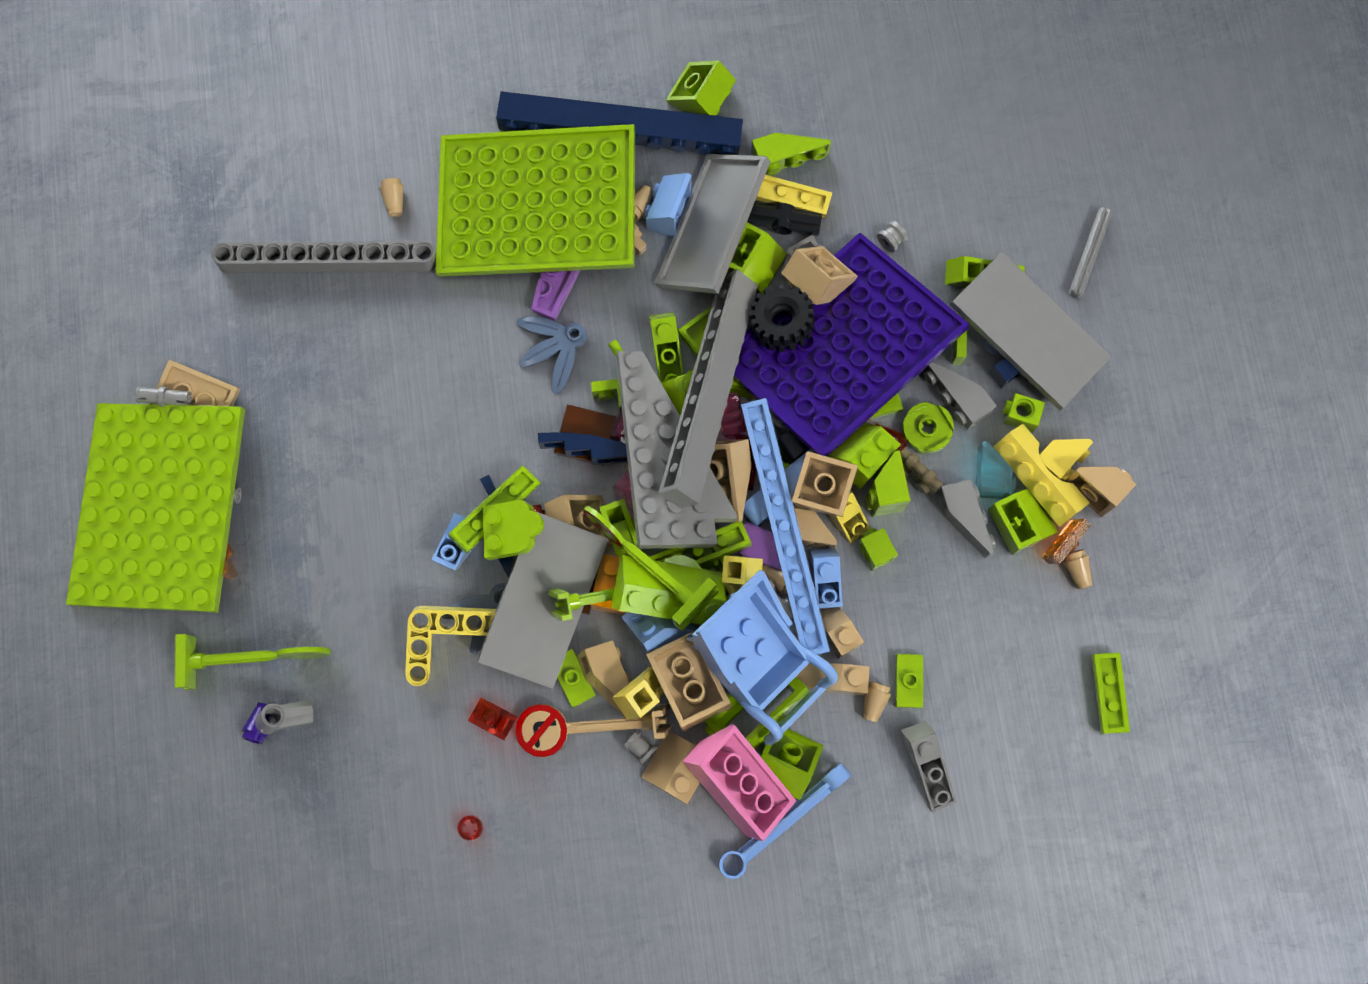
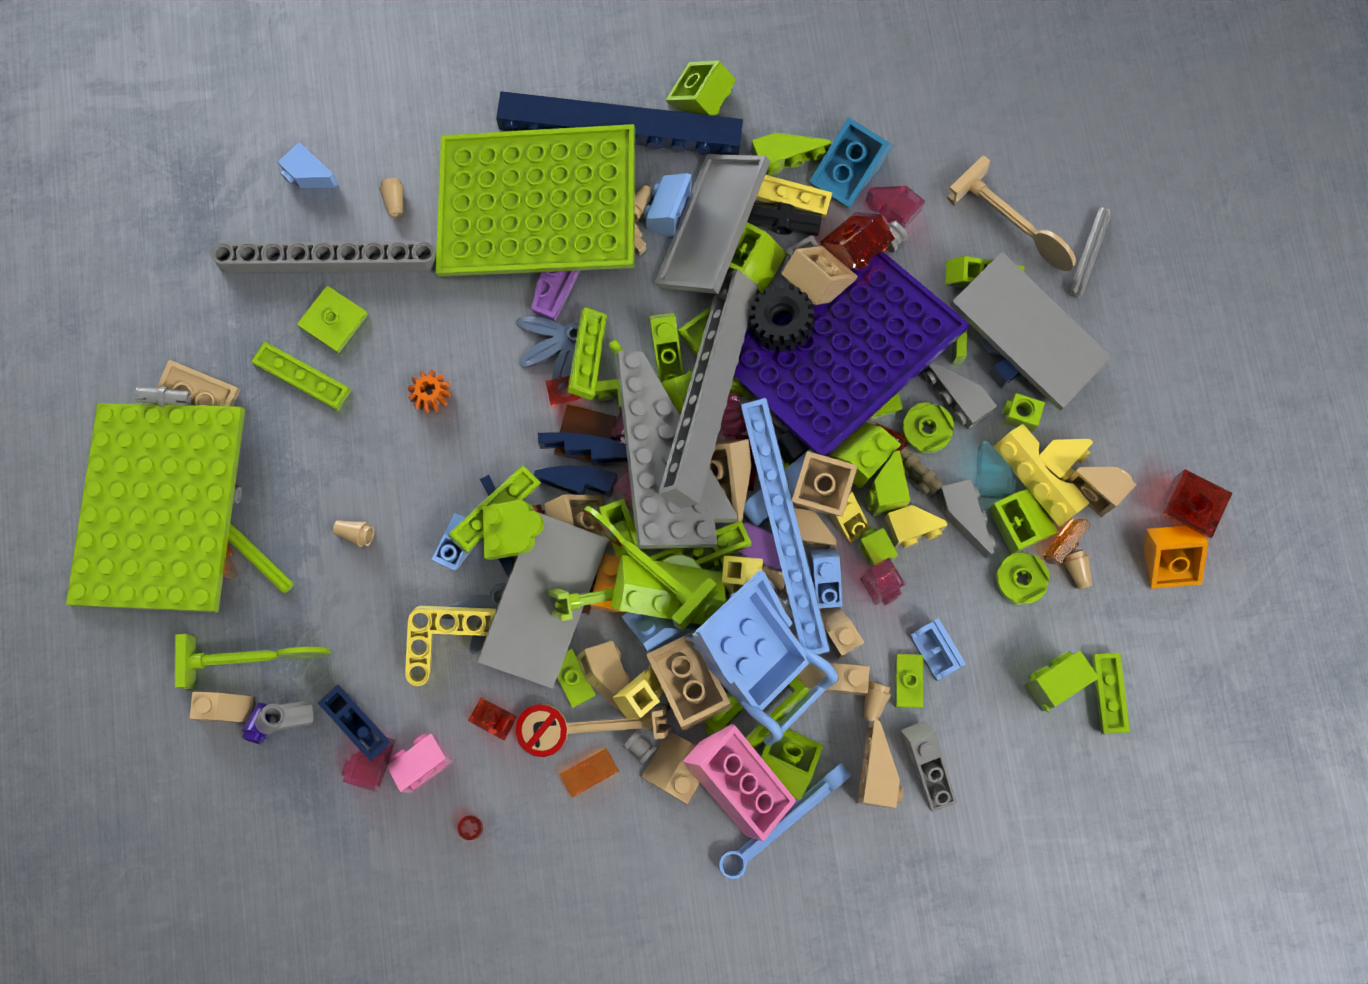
none -> tan slope [189,692,255,723]
none -> lime axle [228,522,294,593]
none -> lime tile [251,341,352,412]
none -> light blue slope [278,142,338,188]
none -> lime plate [297,286,369,354]
none -> dark blue slope [318,685,392,762]
none -> tan cone [333,520,374,547]
none -> clear pink slope [342,737,396,792]
none -> bright pink slope [387,733,454,793]
none -> orange gear [407,370,452,414]
none -> dark blue slope [534,465,618,498]
none -> clear red brick [545,375,581,406]
none -> clear orange plate [560,748,619,798]
none -> lime tile [568,307,607,400]
none -> dark azure slope [809,117,894,208]
none -> clear red slope [820,212,895,270]
none -> tan slope [857,720,903,809]
none -> clear pink brick [860,558,906,606]
none -> clear pink slope [865,186,925,229]
none -> light yellow slope [884,505,947,548]
none -> light blue hinge [910,618,966,681]
none -> tan piece [947,155,1076,271]
none -> lime plate [995,552,1050,605]
none -> lime brick [1024,650,1099,713]
none -> light orange slope [1144,525,1209,589]
none -> clear red slope [1163,469,1232,539]

